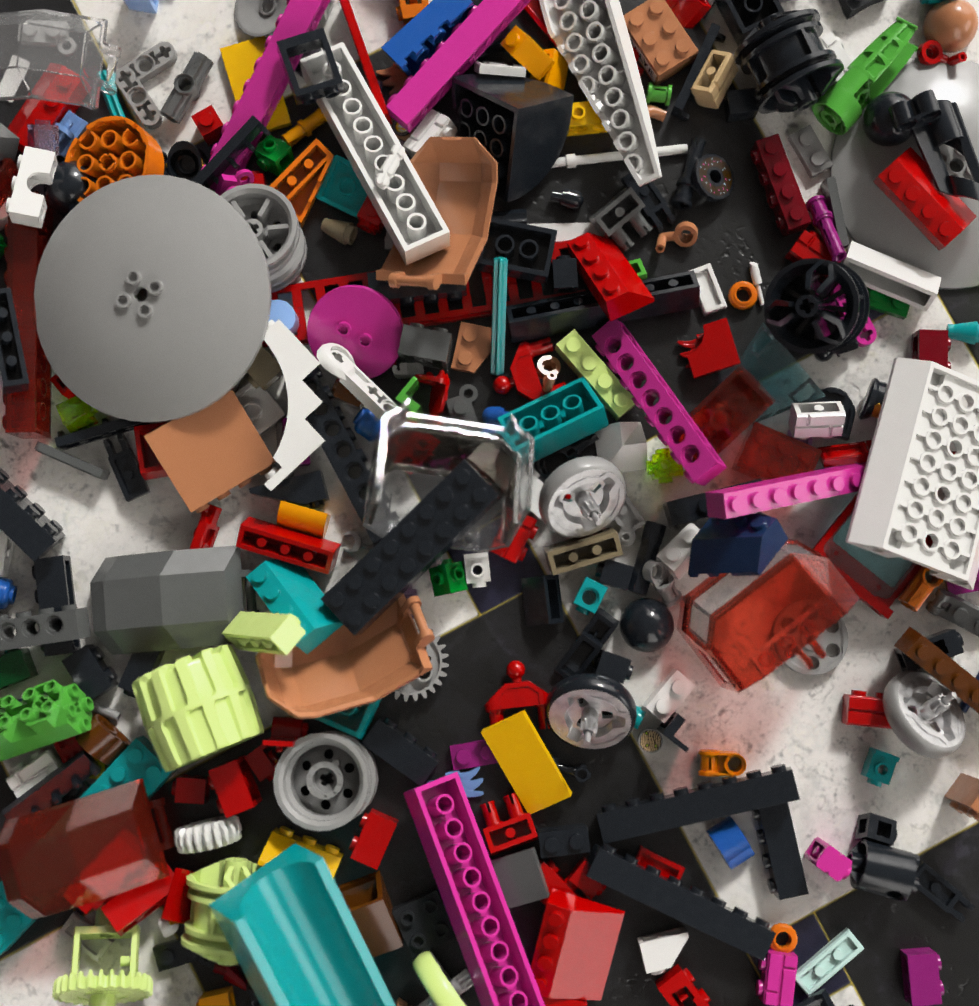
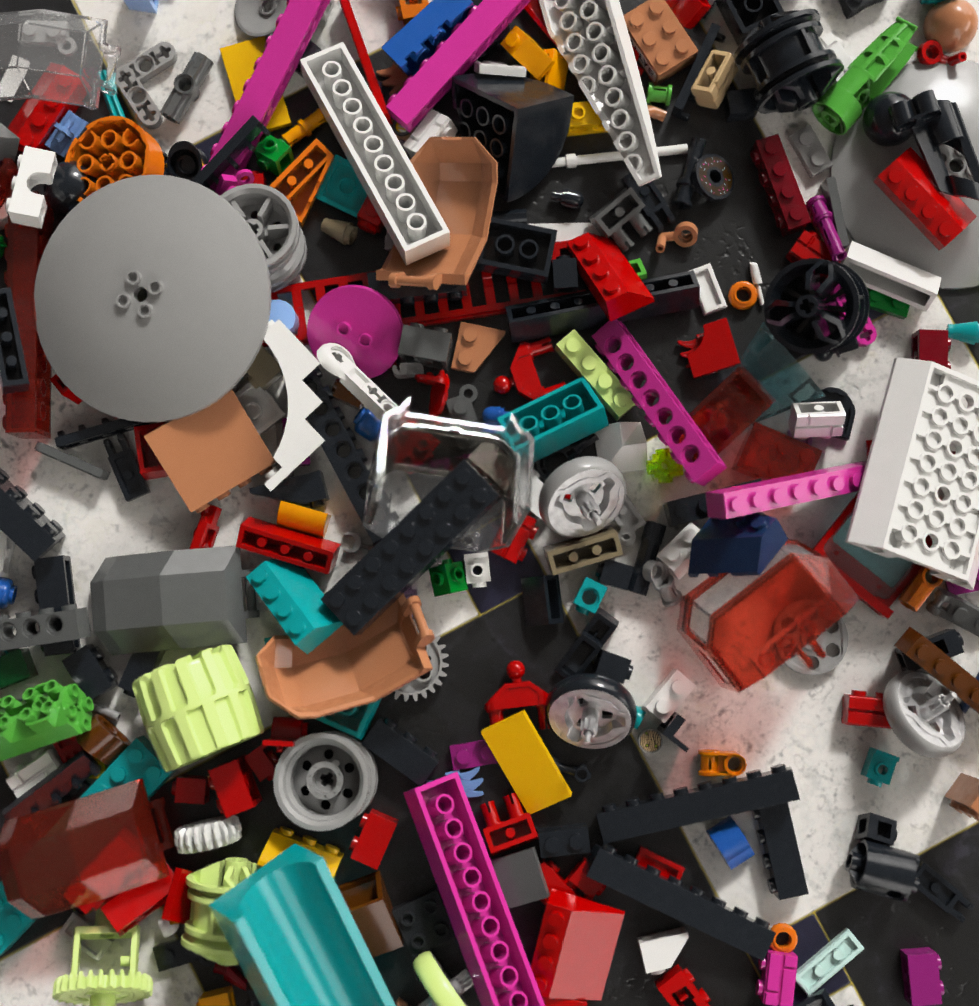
brick [27,120,60,156] -> none
clear neon green brick [56,396,99,433] -> none
red brick [191,105,223,146] -> none
yellowish green brick [222,611,306,655] -> none
black window [277,28,343,105] -> none
white axle [374,144,405,189] -> none
bright green panel [395,376,423,419] -> none
teal axle [490,257,508,376] -> none
nougat plate [536,355,561,393] -> none
black piece [619,598,674,653] -> none
dark pink brick [804,837,852,882] -> none
red tile [817,441,870,468] -> none
black piece [858,378,887,420] -> none

